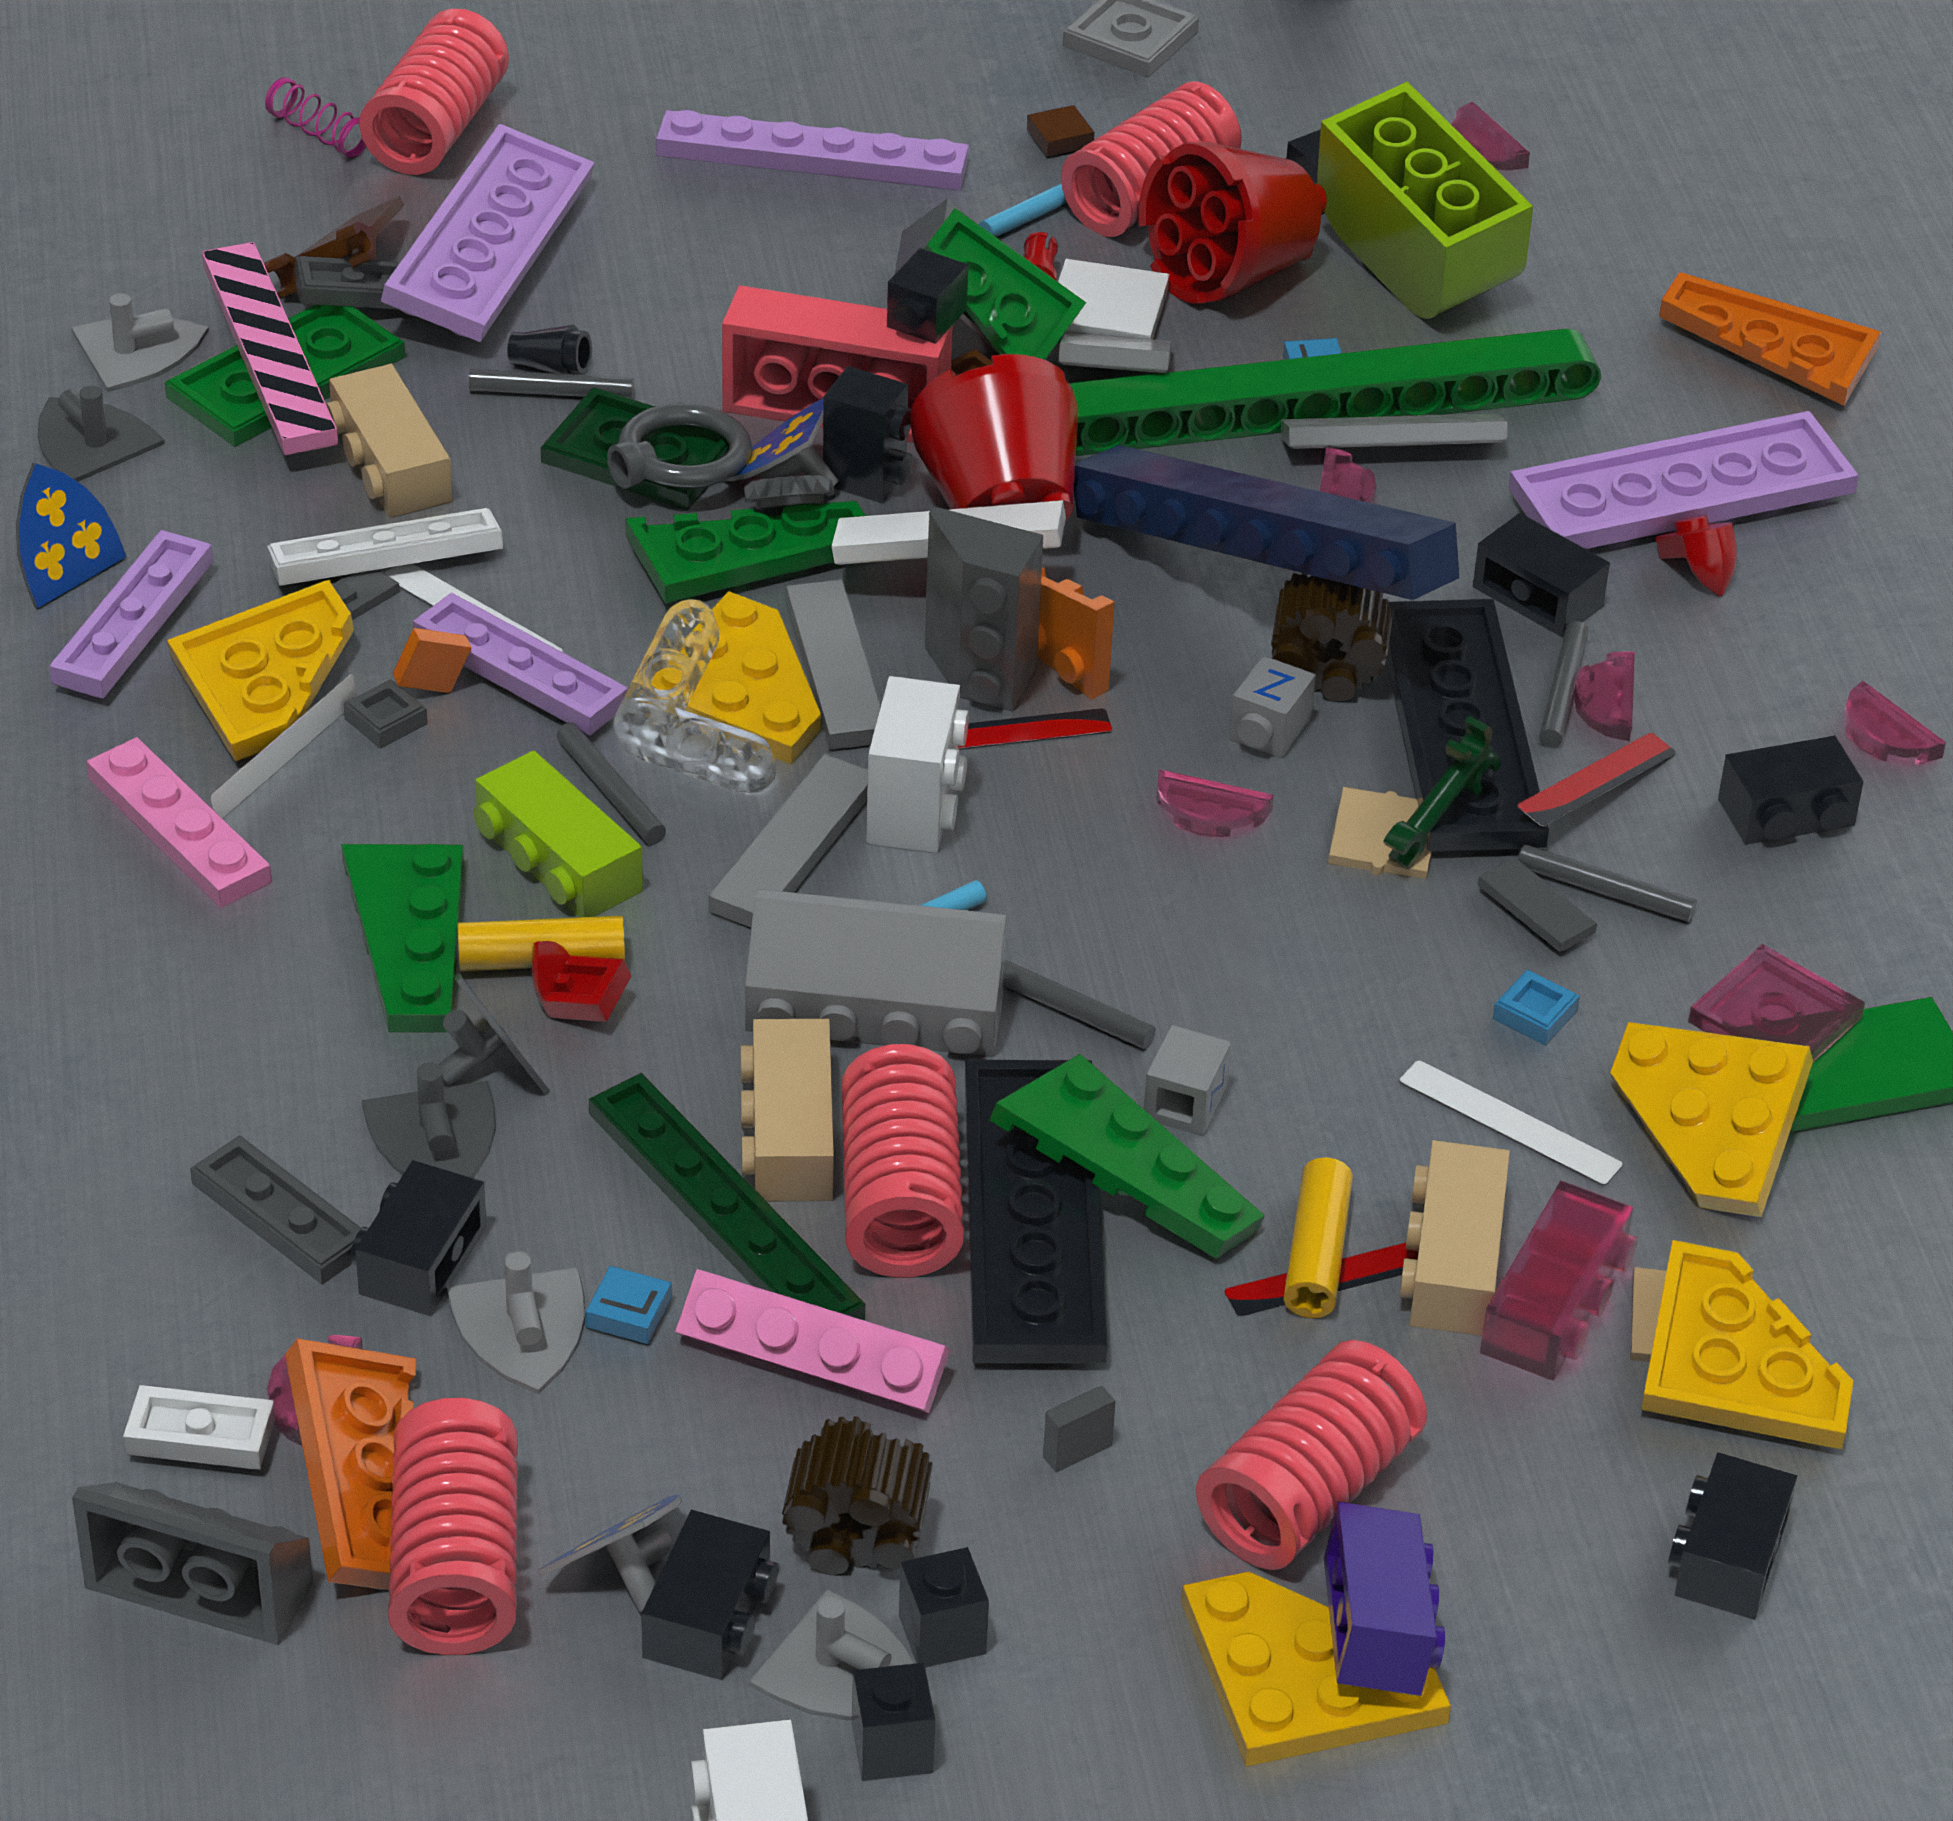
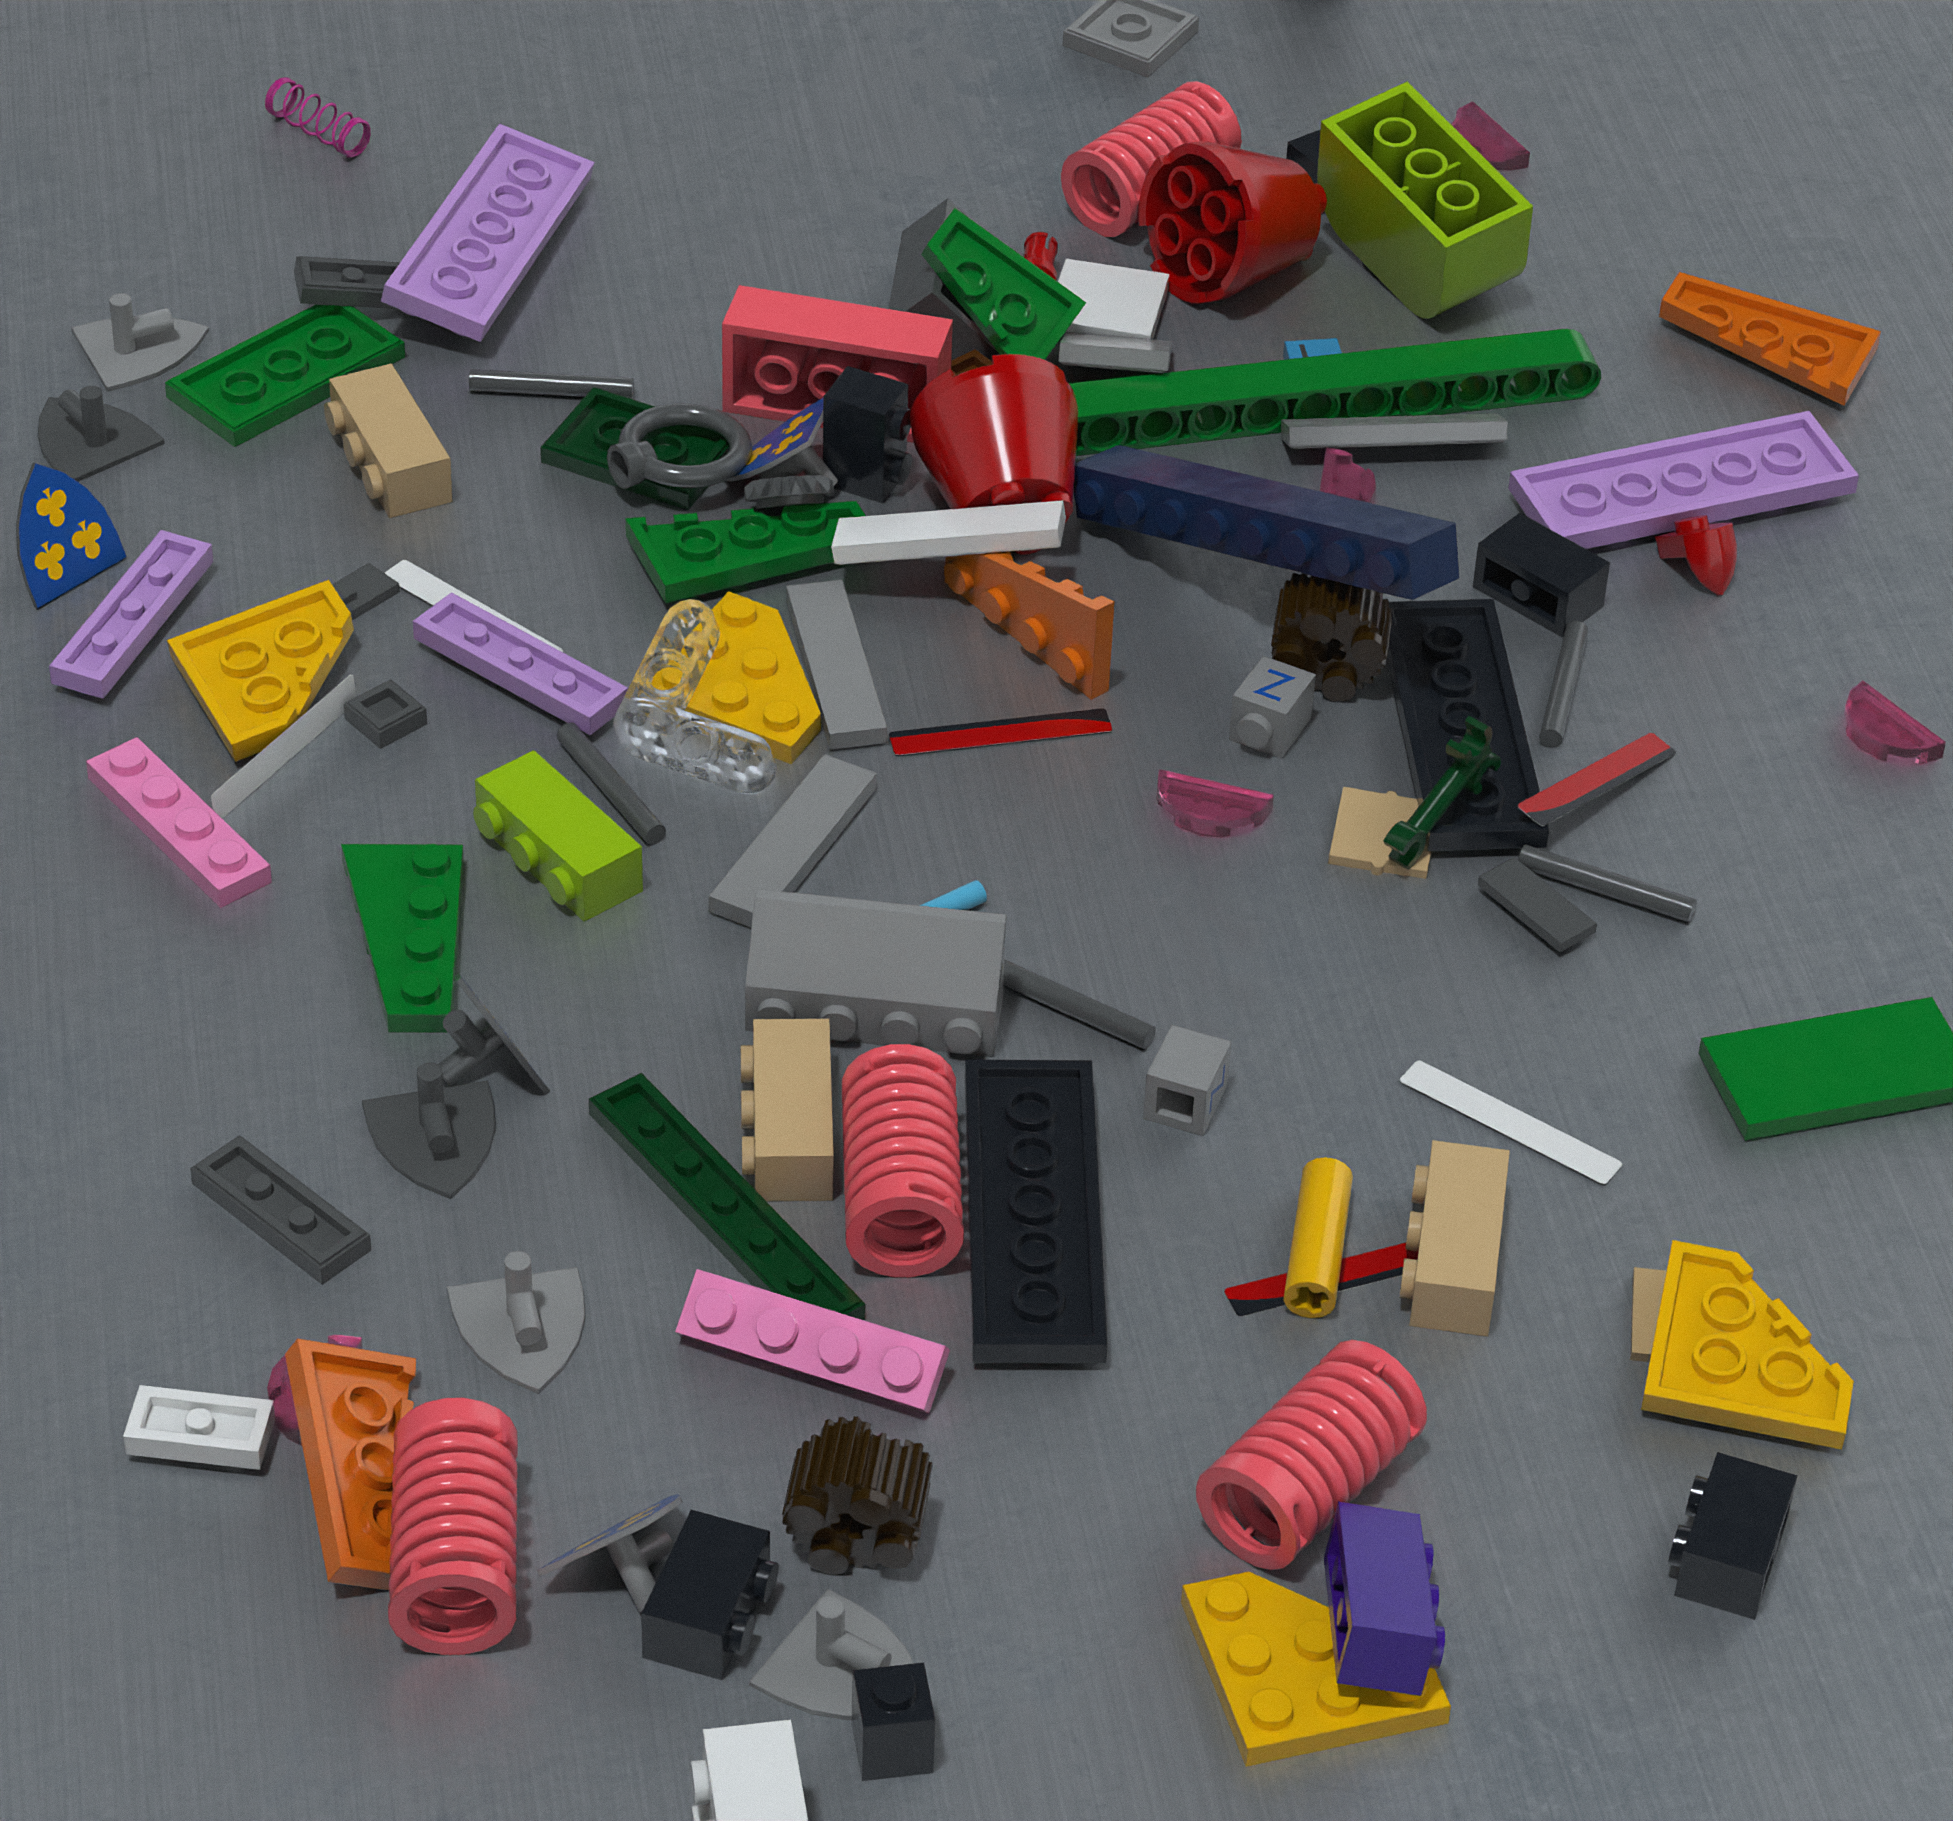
dark grey slope [72,1482,313,1645] -> none
bright pink tile [202,242,338,455] -> none
reddish brown flag [264,196,404,299] -> none
white tile [267,508,503,586] -> none
black brick [351,1160,487,1316] -> none
coral piece [359,8,509,175] -> none
orange tile [392,628,472,693] -> none
yellow piece [458,916,625,972] -> none
black cone [507,325,592,375] -> none
red plate [531,941,632,1022] -> none
dark azure tile [585,1266,672,1344] -> none
lavender plate [656,110,969,190] -> none
white brick [866,676,969,853] -> none
black brick [887,248,968,344] -> none
black brick [899,1547,989,1668] -> none
dark grey slope [925,506,1044,712] -> none
medium azure bar [979,183,1067,237] -> none
green wing [989,1054,1265,1259] -> none
reddish brown tile [1027,105,1095,157] -> none
dark grey tile [1043,1386,1116,1472] -> none
clear pink brick [1480,1180,1638,1381] -> none
dark azure tile [1493,970,1580,1046] -> none
clear pink tile [1573,651,1635,742] -> none
yellow plate [1610,1022,1813,1217] -> none
clear pink tile [1688,944,1865,1062] -> none
black brick [1718,735,1864,845] -> none

